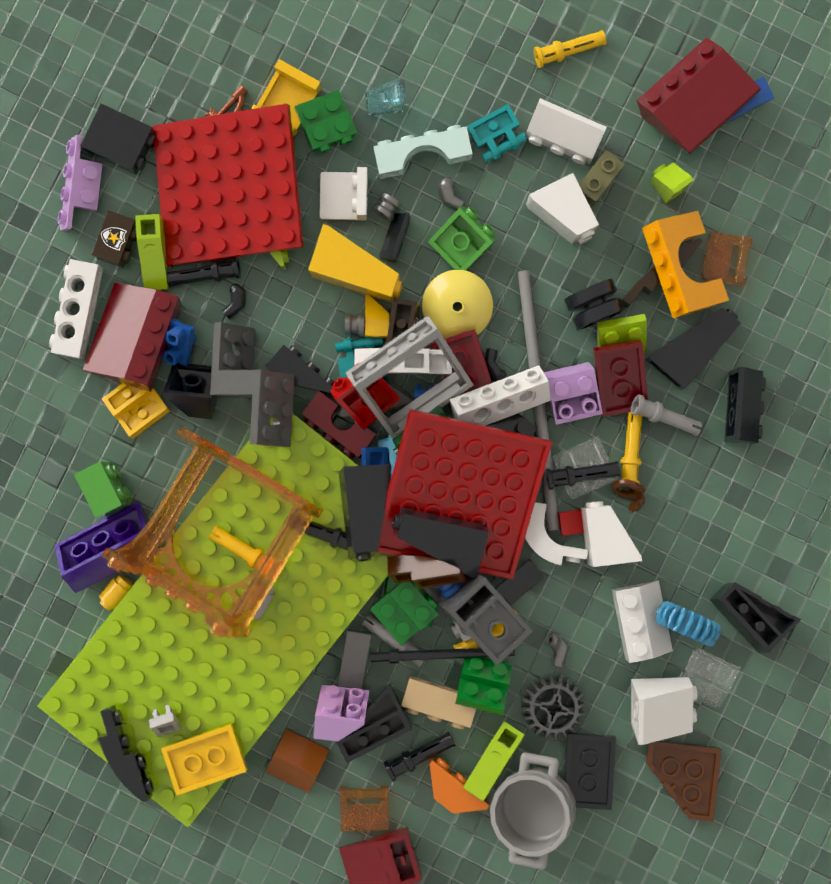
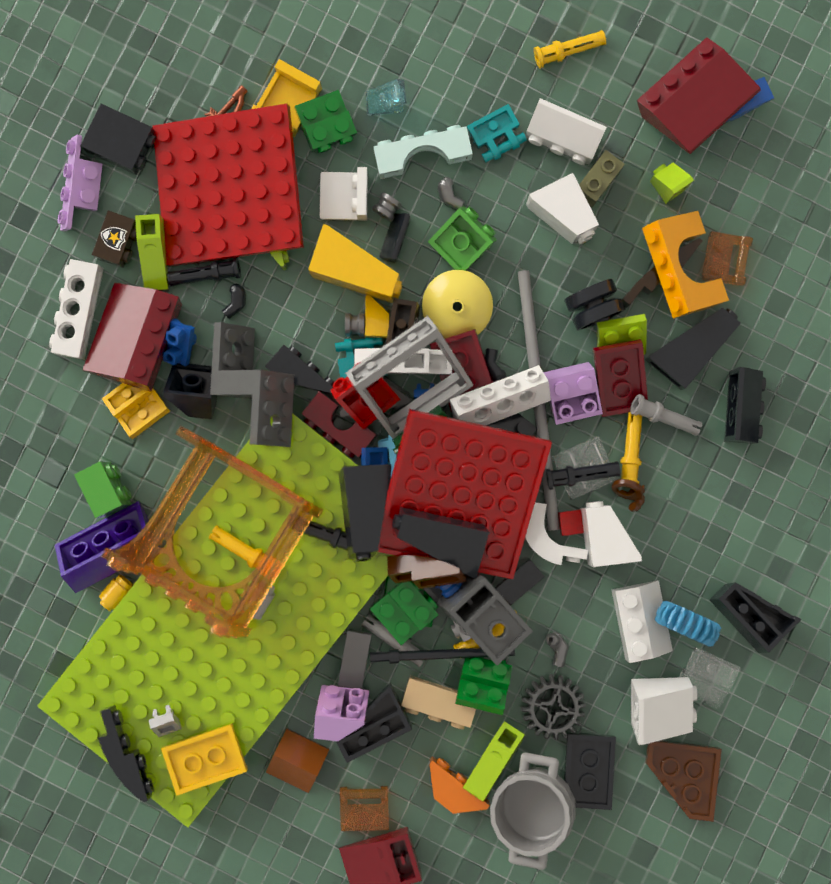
black pin [383,732,456,782] -> none

